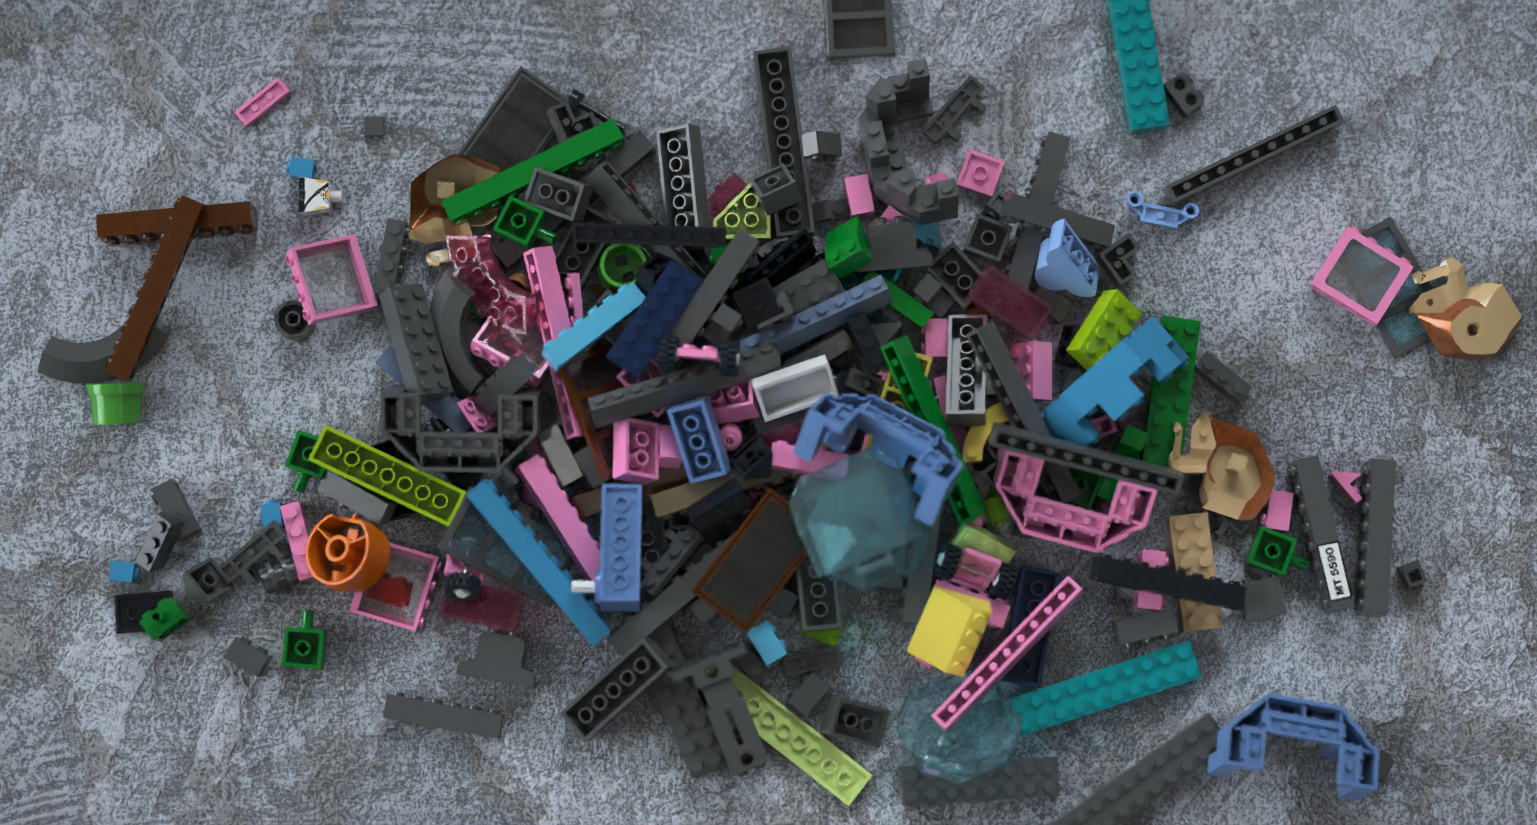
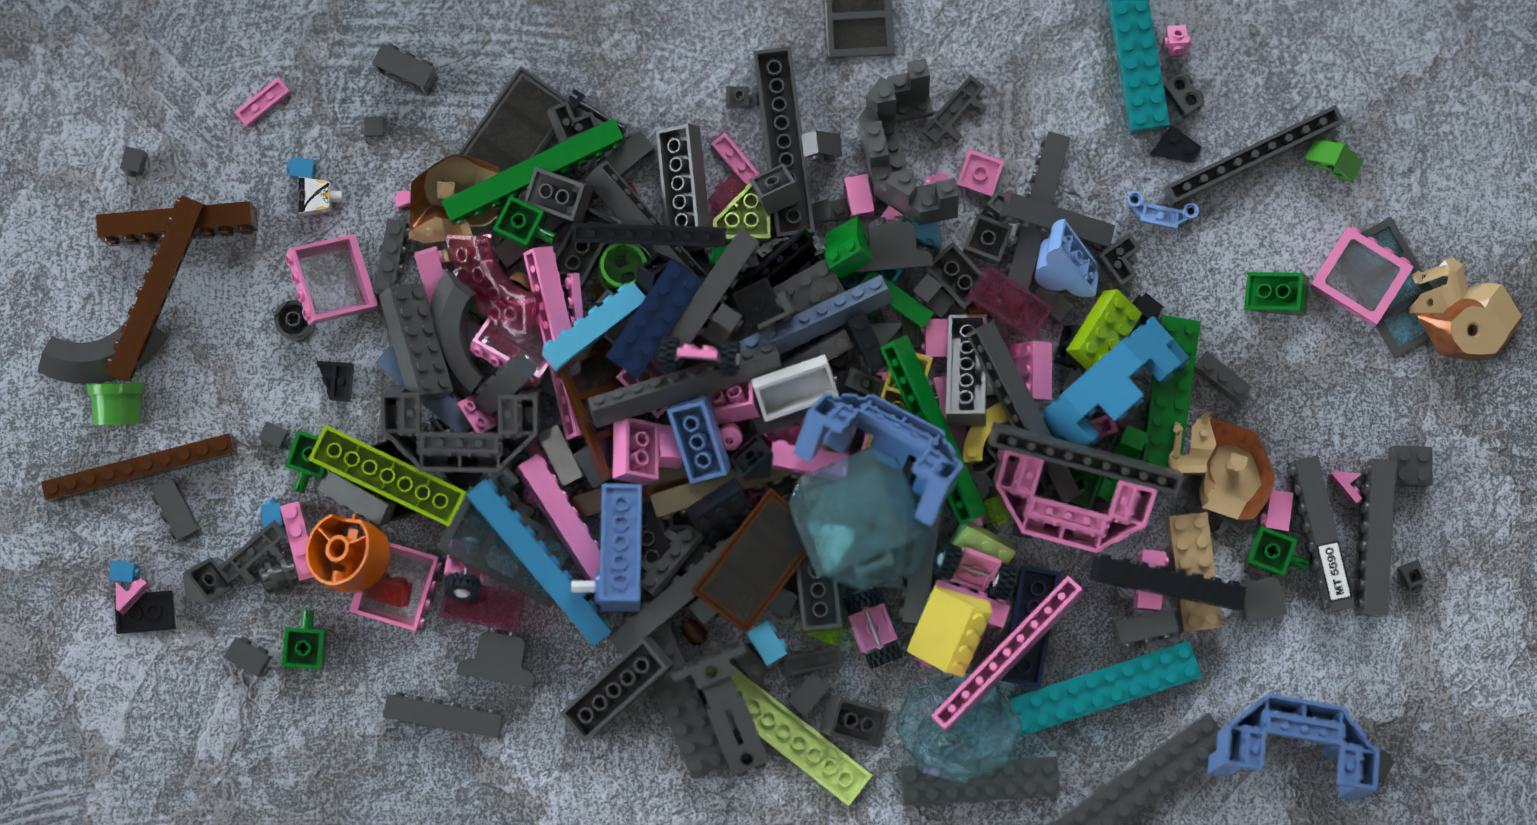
black brick [135,510,185,572] -> none
green brick [139,597,192,642] -> none
none -> reddish brown brick [41,433,238,502]
none -> bright pink slope [116,578,150,615]
none -> dark grey brick [120,146,148,177]
none -> dark grey brick [258,421,291,450]
none -> black wing [316,361,354,402]
none -> dark grey brick [372,43,438,96]
none -> bright pink brick [395,190,411,211]
none -> bright pink brick [414,246,448,305]
none -> reddish brown brick [680,618,708,646]
none -> bright pink tile [711,133,760,187]
none -> dark grey brick [726,85,753,108]
none -> plate [843,586,903,670]
none -> black brick [1132,293,1163,322]
none -> black wing [1150,125,1202,163]
none -> bright pink brick [1163,25,1191,56]
none -> green slope [1244,272,1309,315]
none -> bright green brick [1305,138,1363,182]
none -> dark grey brick [1389,446,1433,487]

